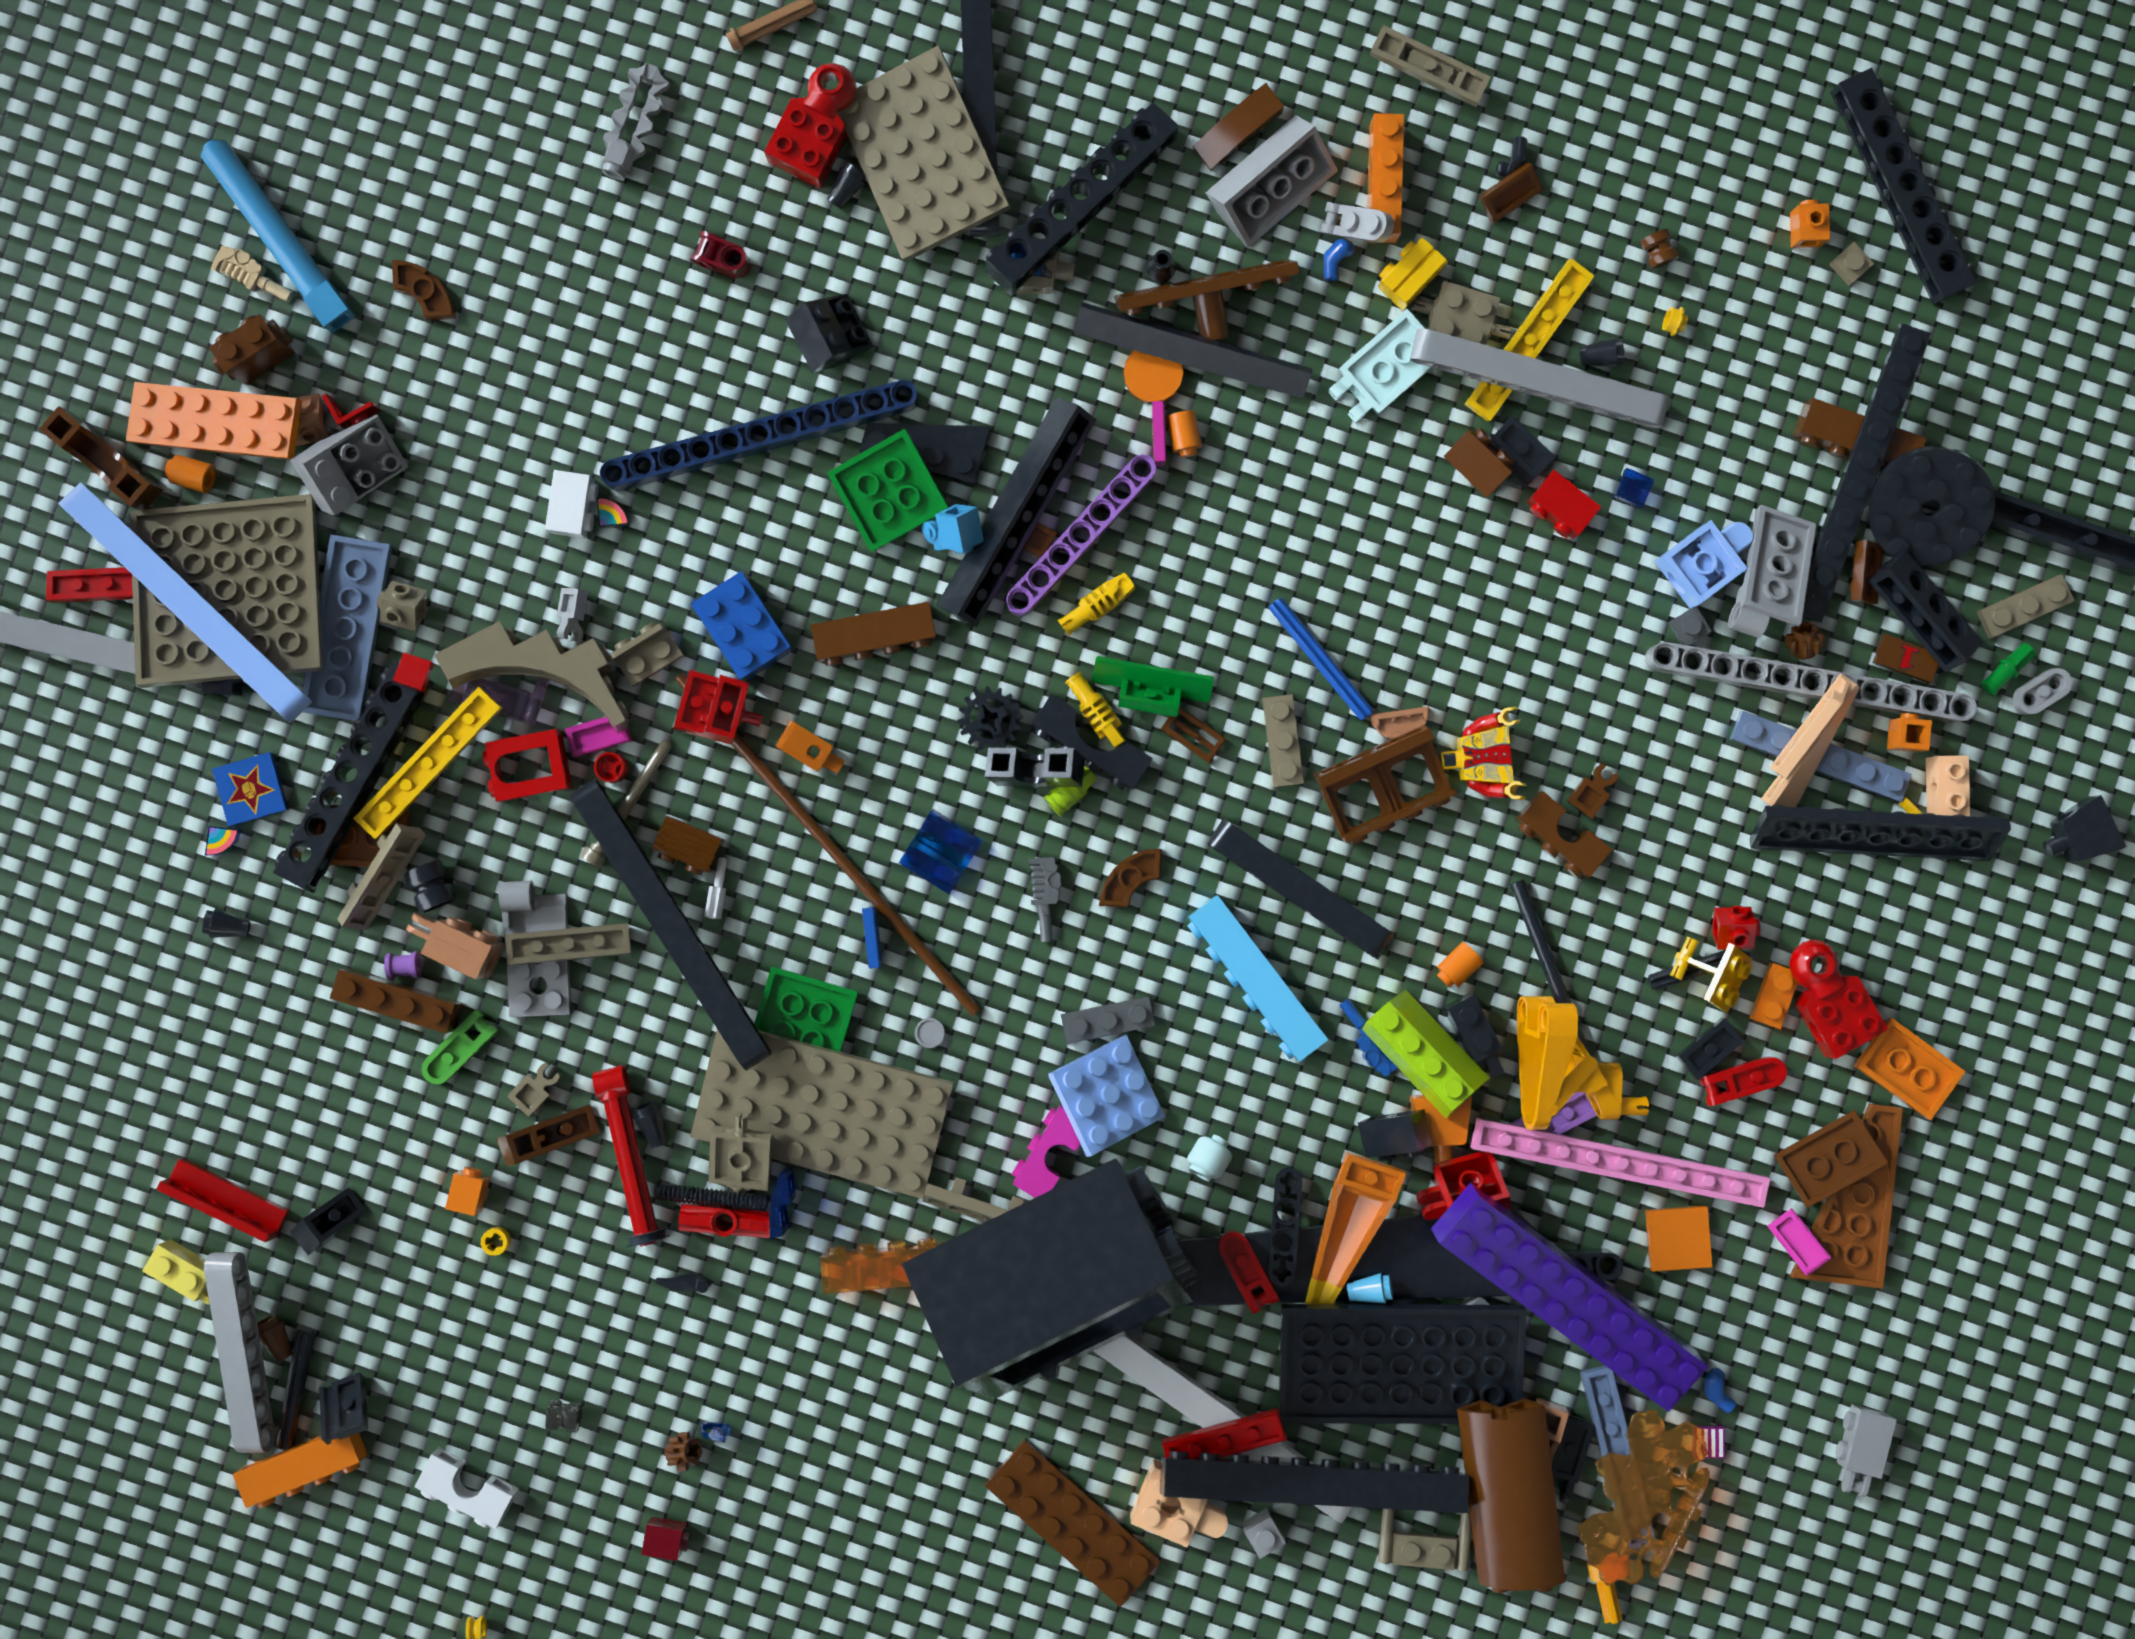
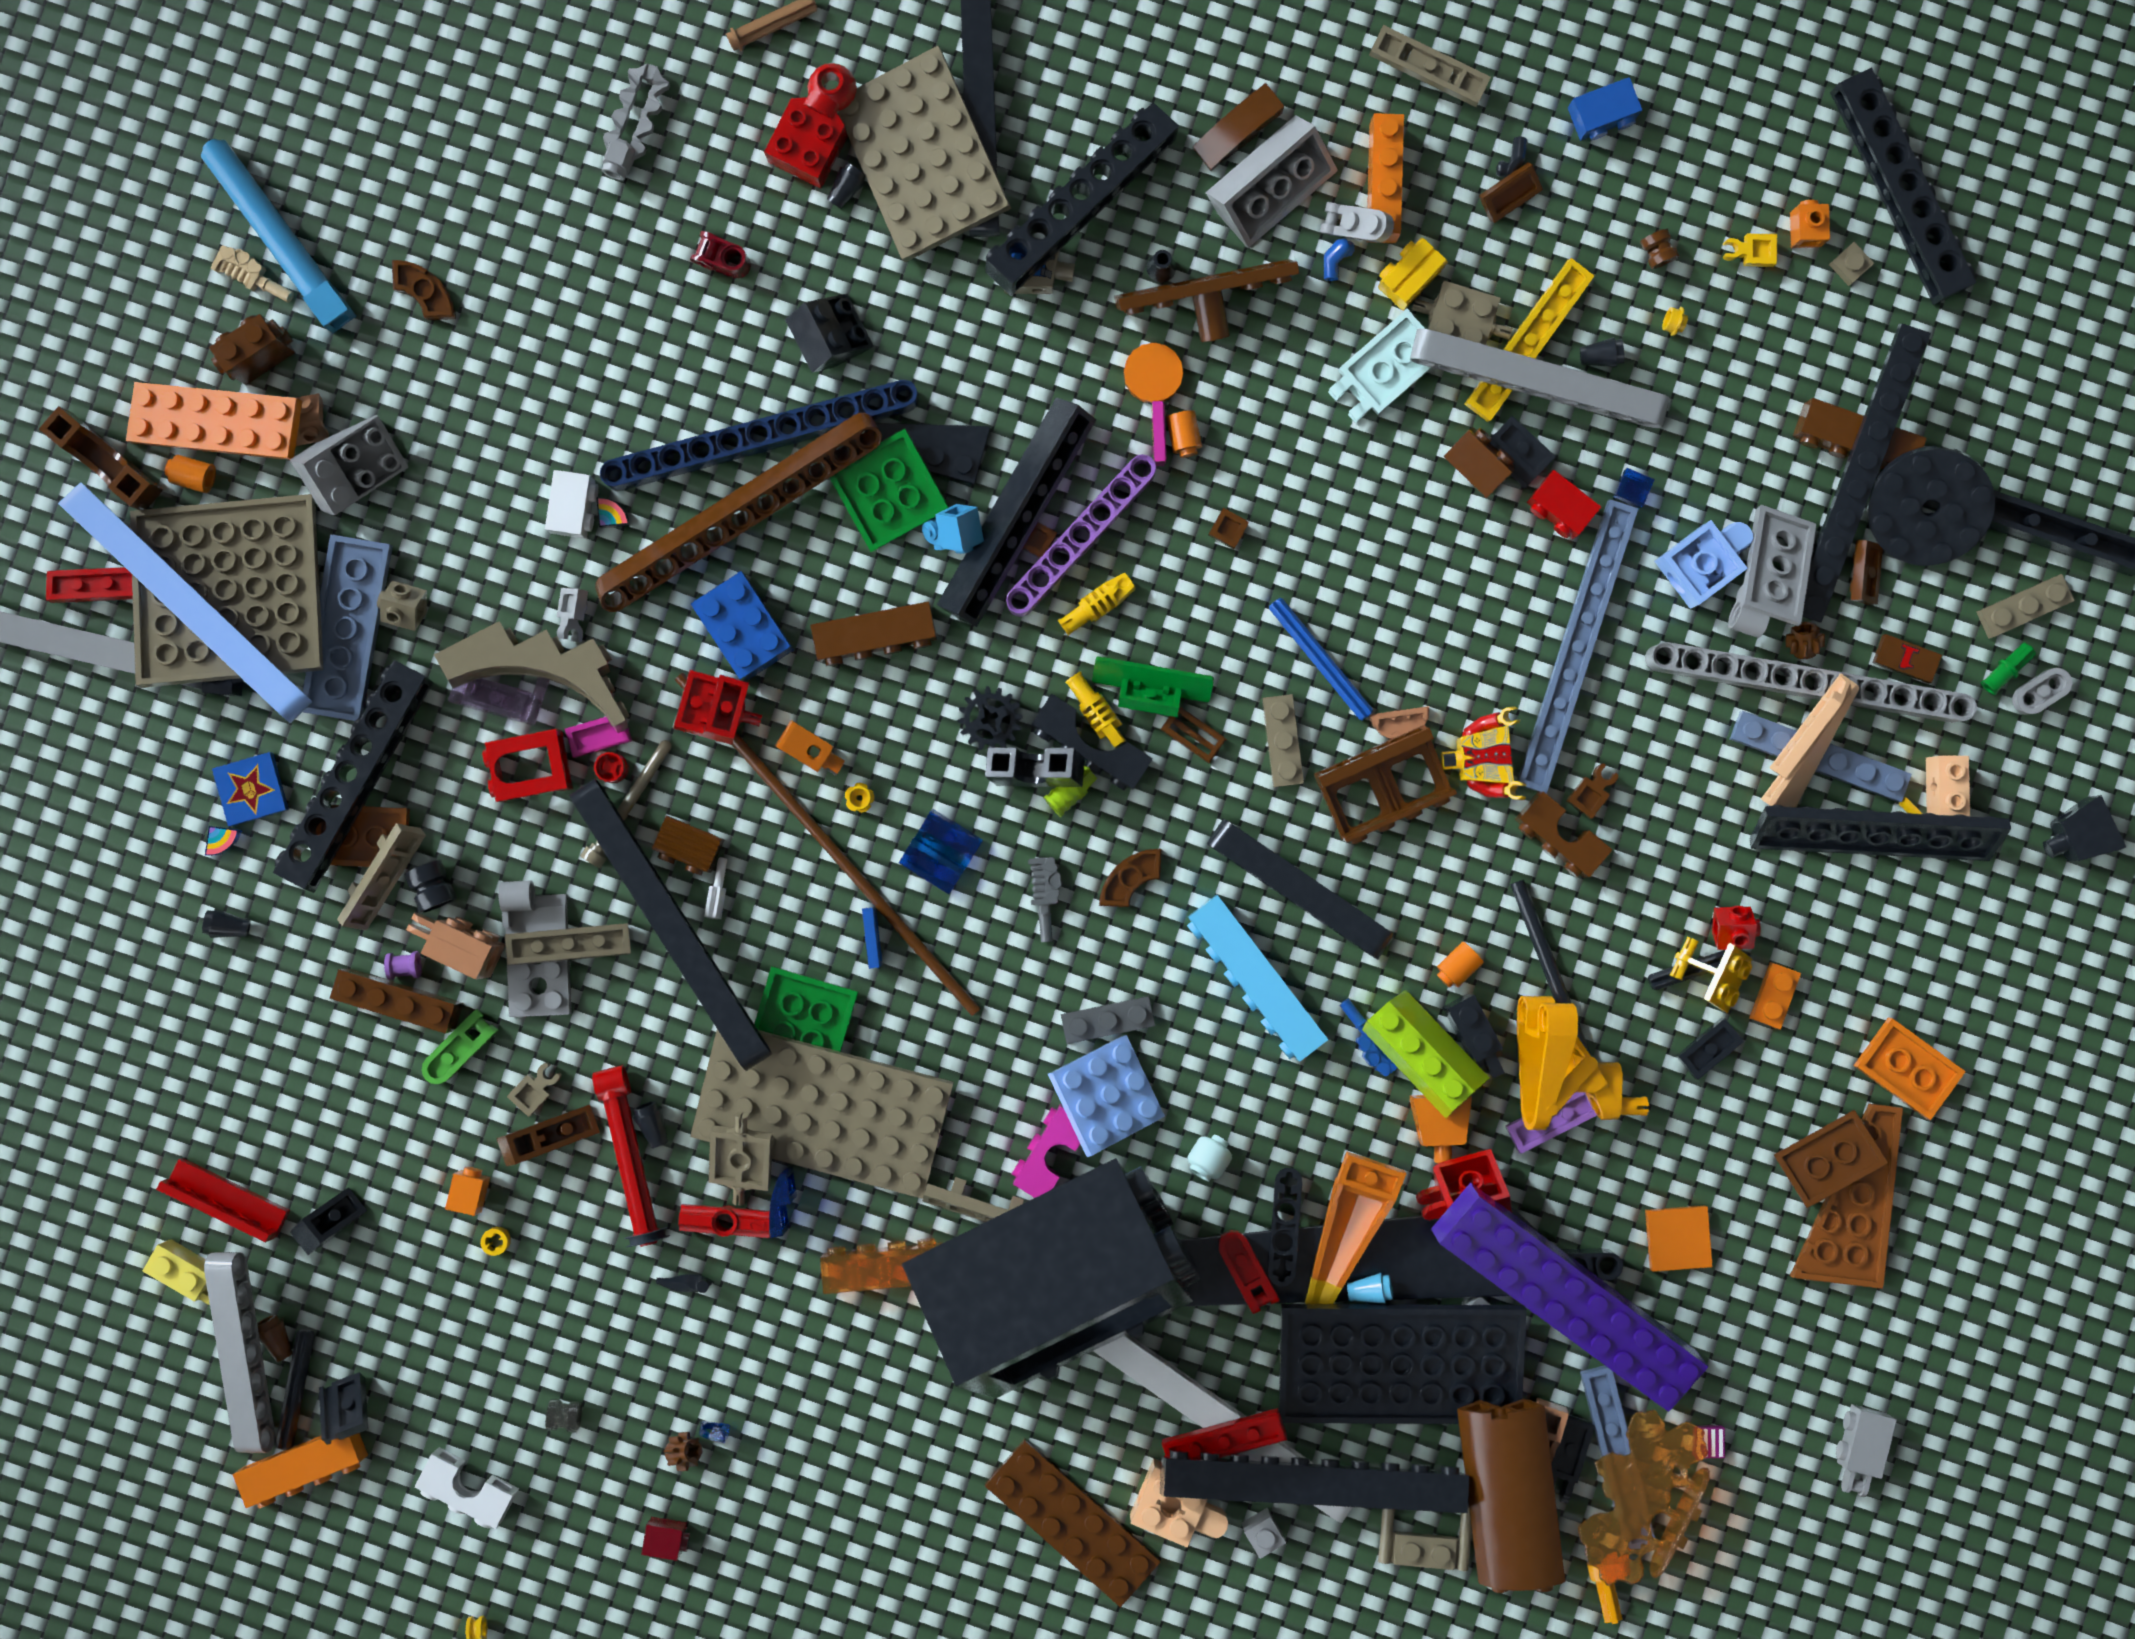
red bracket [322,393,381,429] -> none
yellow plate [353,687,503,839] -> none
red tile [393,652,435,692] -> none
dark tan bracket [610,622,684,687] -> none
black piece [653,1182,769,1212] -> none
light grey piece [915,1018,945,1048] -> none
black tile [1073,302,1312,399] -> none
black brick [1358,1109,1433,1161] -> none
bright pink plate [1471,1118,1770,1208] -> none
dark grey plate [1668,606,1712,646] -> none
red plate [1700,1056,1787,1106] -> none
blue arm [1704,1368,1736,1413] -> none
dark pink tile [1767,1208,1832,1276] -> none
red brick [1790,940,1889,1059] -> none
black brick [1868,551,1983,672] -> none
orange brick [1887,713,1932,753] -> none
none -> reddish brown beam [595,412,882,612]
none -> yellow plate [845,783,874,813]
none -> reddish brown plate [1208,508,1249,549]
none -> sand blue plate [1517,499,1638,793]
none -> blue brick [1568,77,1642,141]
none -> yellow plate [1723,233,1777,267]

